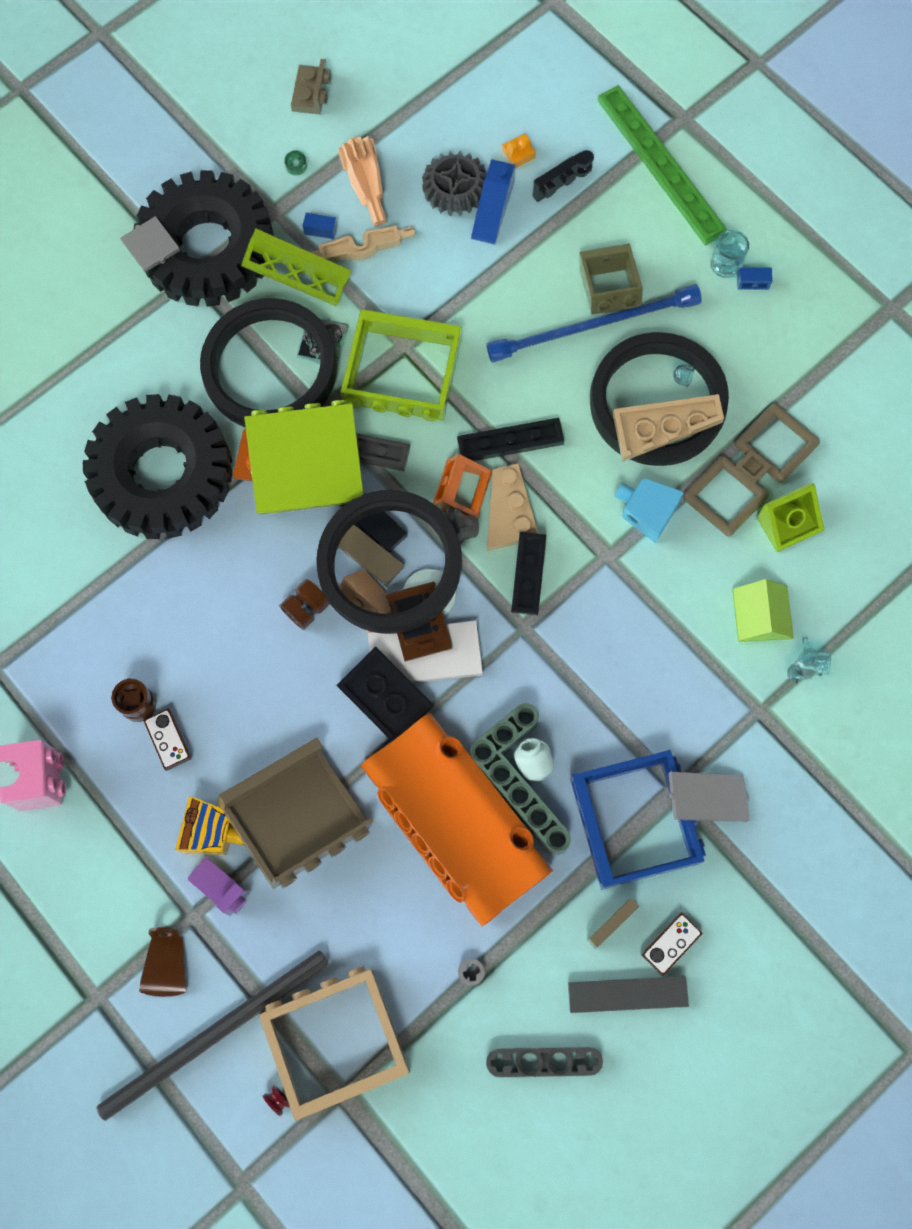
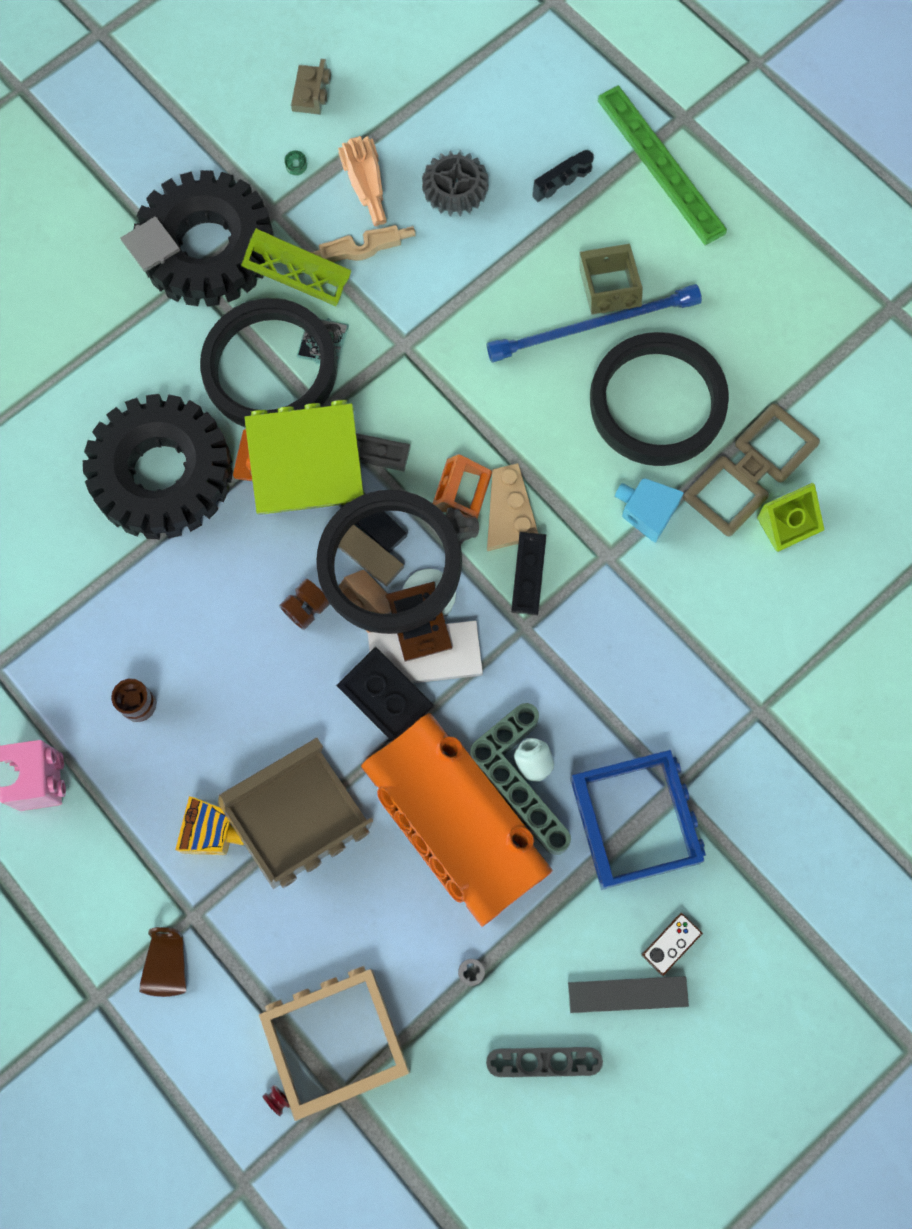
dark grey axle [96,951,328,1121] -> none
tile [143,708,192,771] -> none
medium lavender bracket [188,858,250,916] -> none
blue piece [302,213,338,240] -> none
lime window [341,309,462,422] -> none
black tile [457,418,564,461] -> none
blue slope [471,159,515,245] -> none
light orange tile [502,133,536,168] -> none
dark tan tile [587,898,639,949] -> none
tan wing [613,394,724,462] -> none
light grey piece [668,772,750,822] -> none
clear light blue hinge [673,364,695,387] -> none
clear light blue wheel [710,230,749,278] -> none
lime slope [732,579,794,642] -> none
blue piece [737,267,773,290] -> none
clear light blue animal [787,637,831,684] -> none

